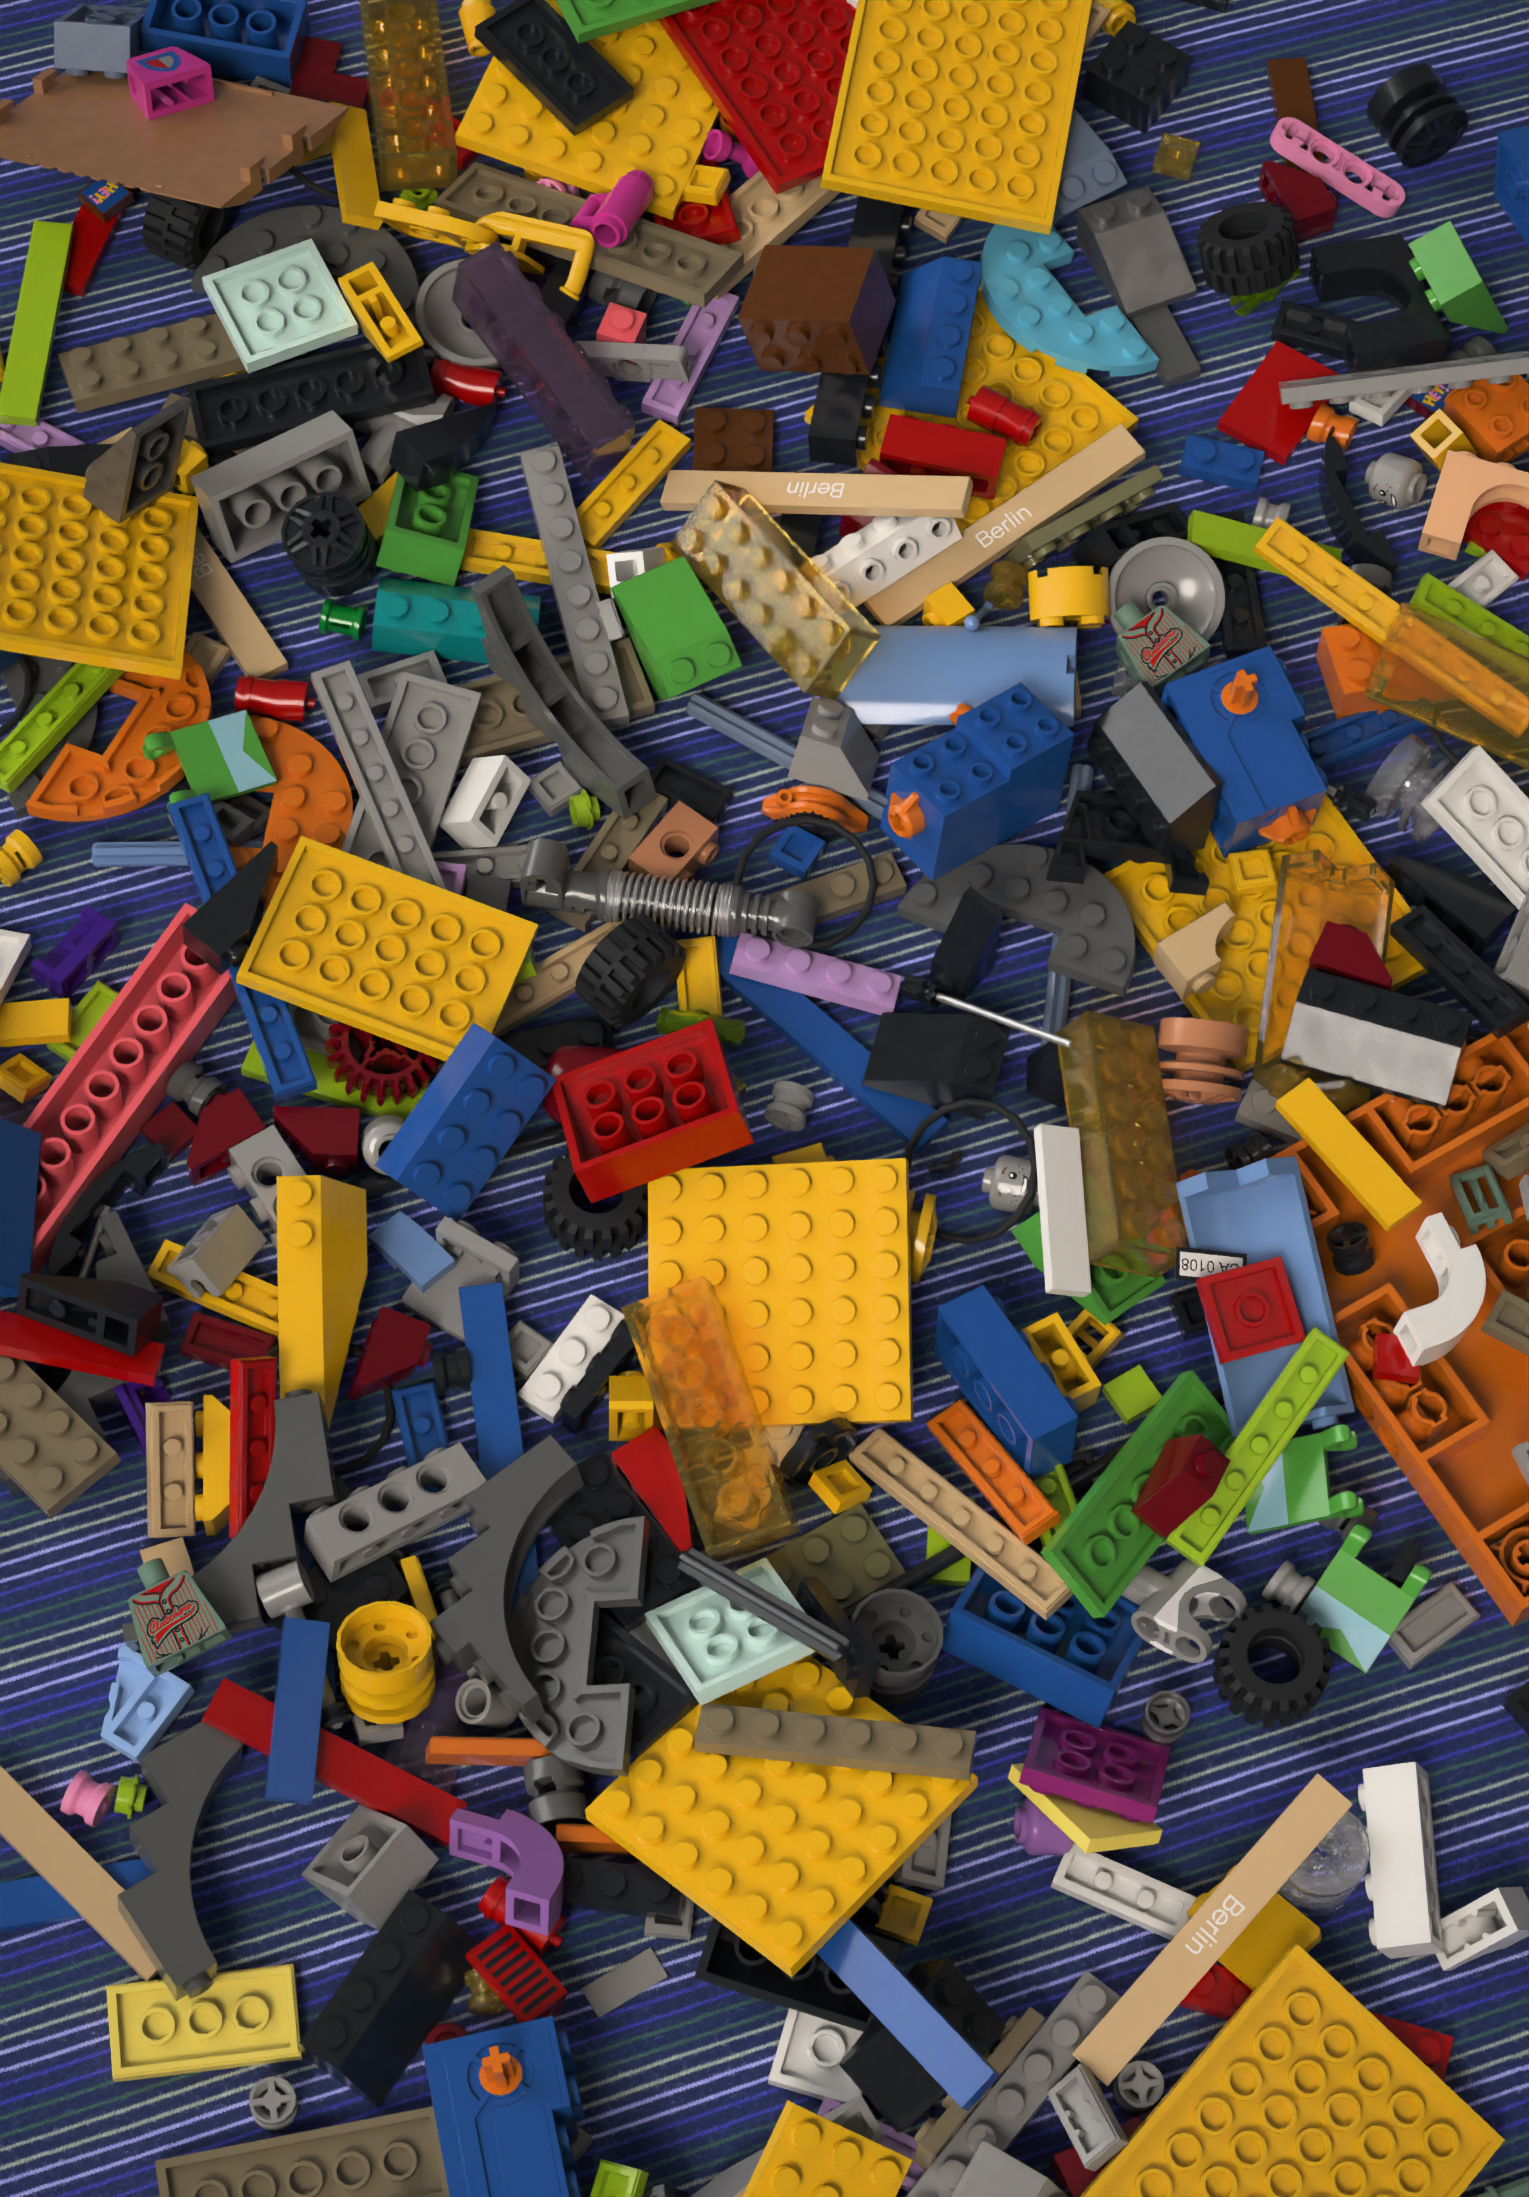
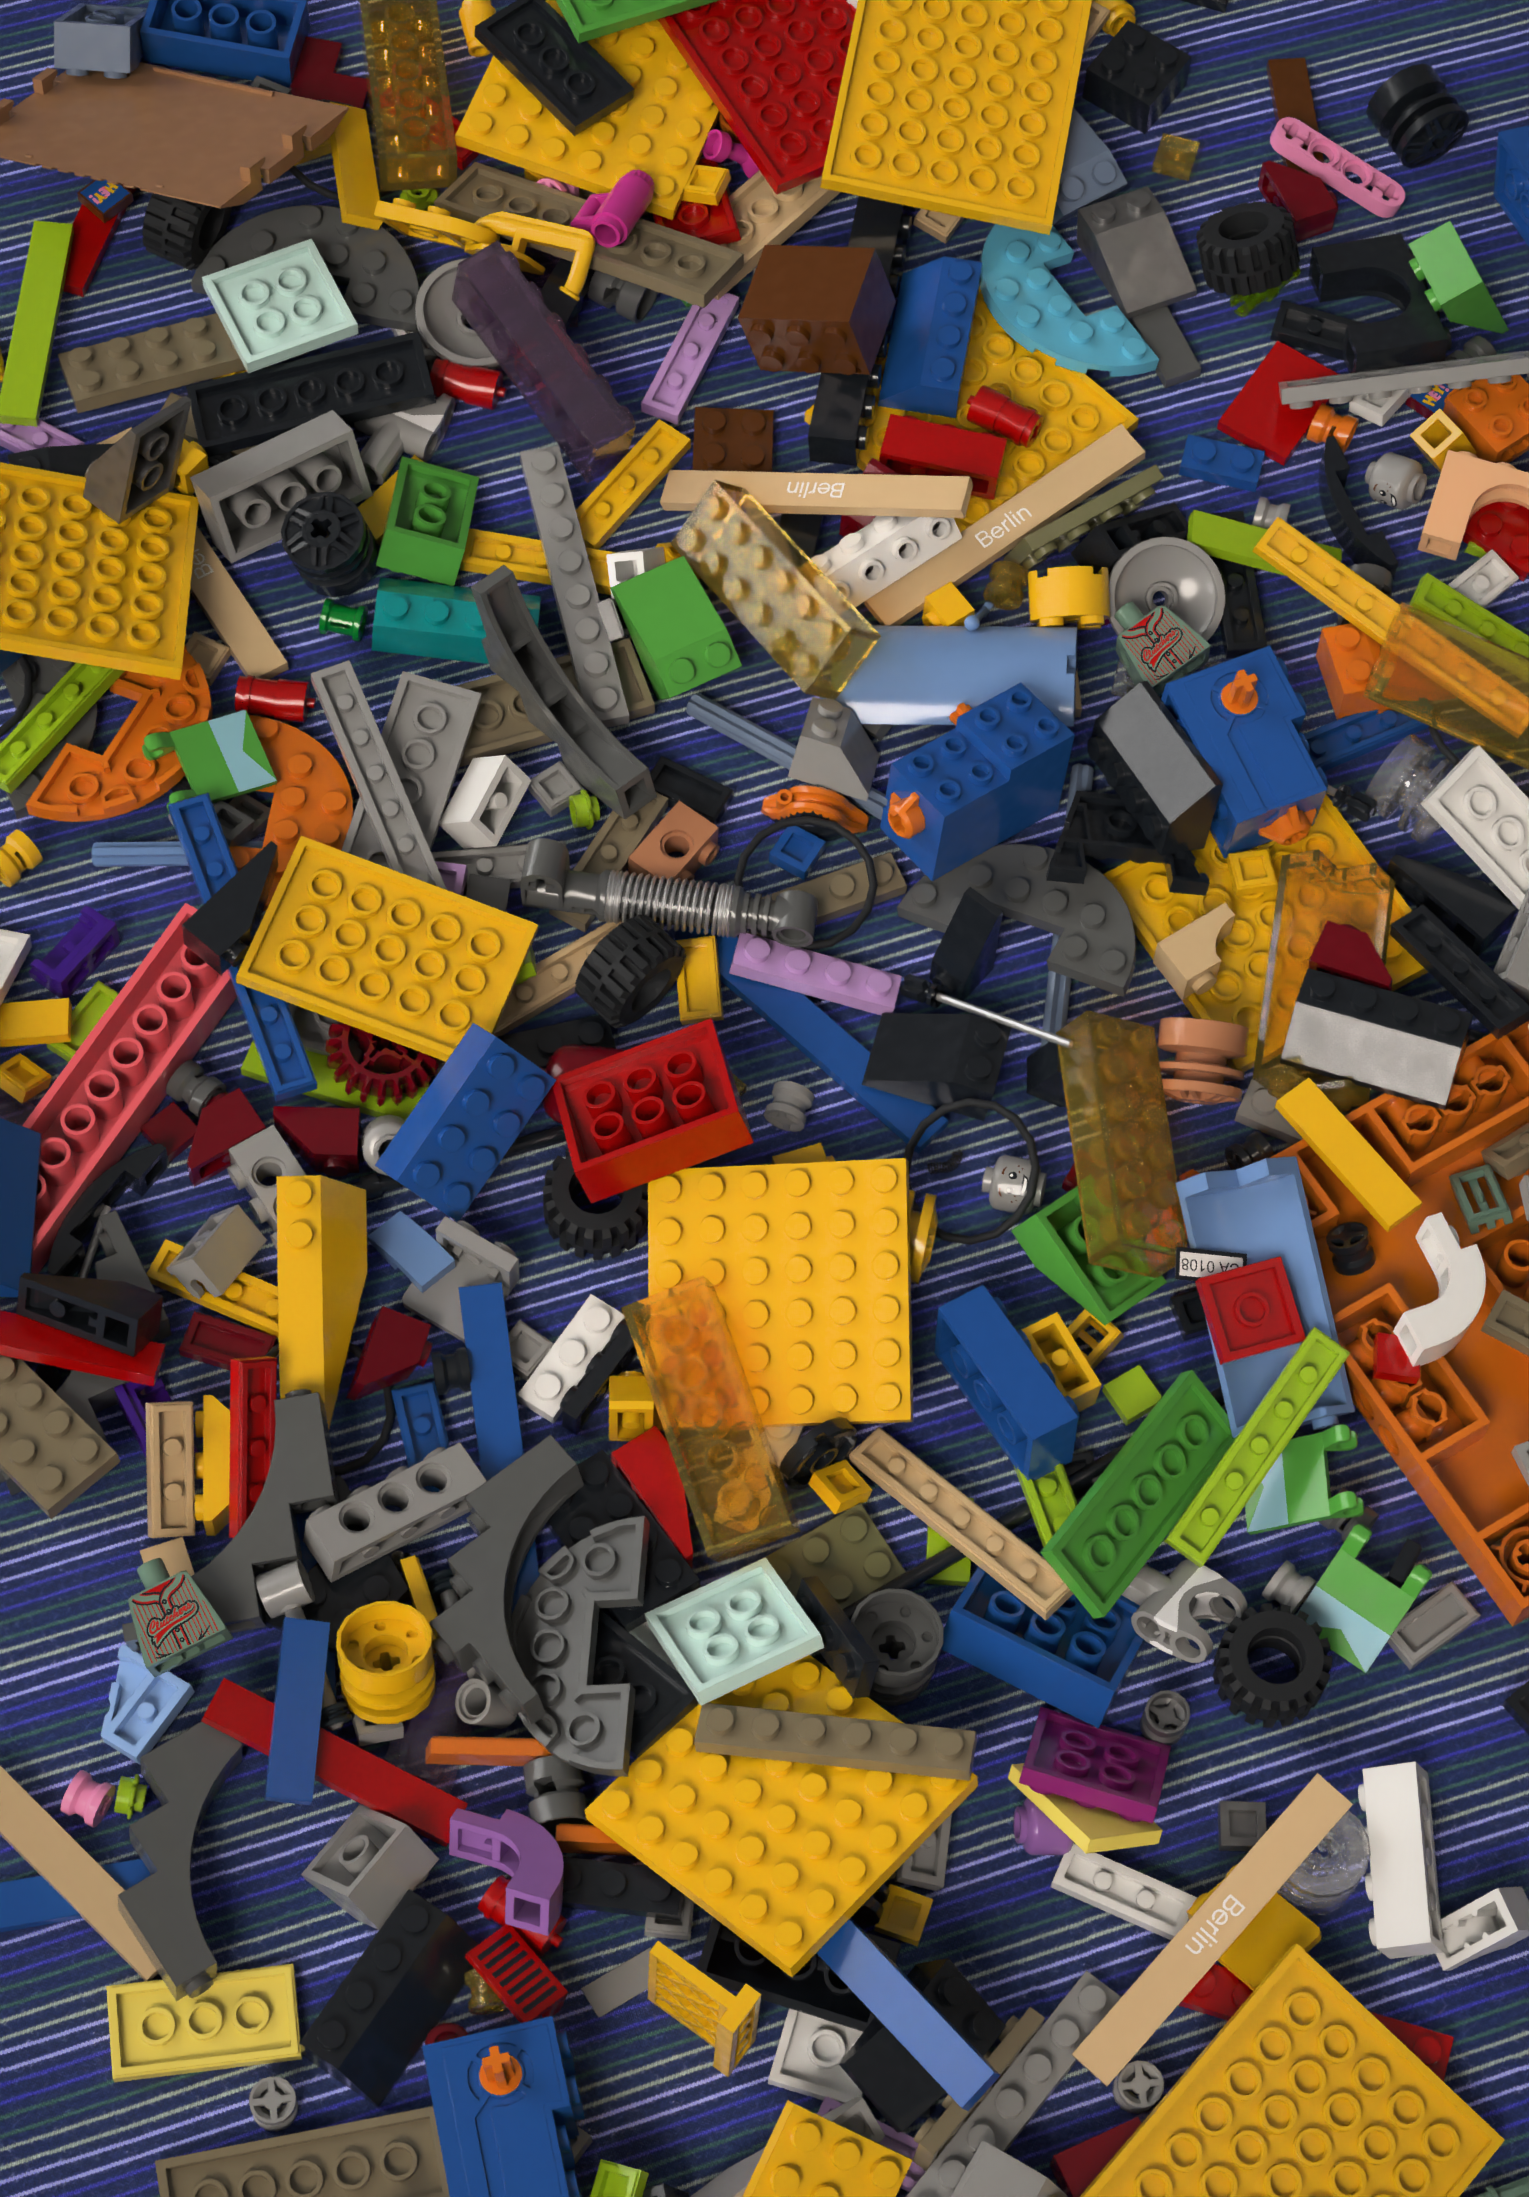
dark pink torso [126,46,215,120] -> none
yellow slope [338,261,424,363] -> none
light grey plate [357,650,448,716] -> none
black slope [389,403,497,492] -> none
light grey piece [569,341,694,384] -> none
coral brick [596,302,647,364] -> none
clear neon green pin [656,1007,745,1046] -> none
black axle [677,1548,853,1664] -> none
orange tile [926,1398,1062,1546] -> none
white tile [1034,1124,1092,1297] -> none
light grey plate [1046,2064,1129,2172] -> none
dark red slope [1131,1434,1231,1538] -> none
none -> yellow fence [647,1941,762,2077]
none -> flat silver plate [1218,1801,1266,1851]

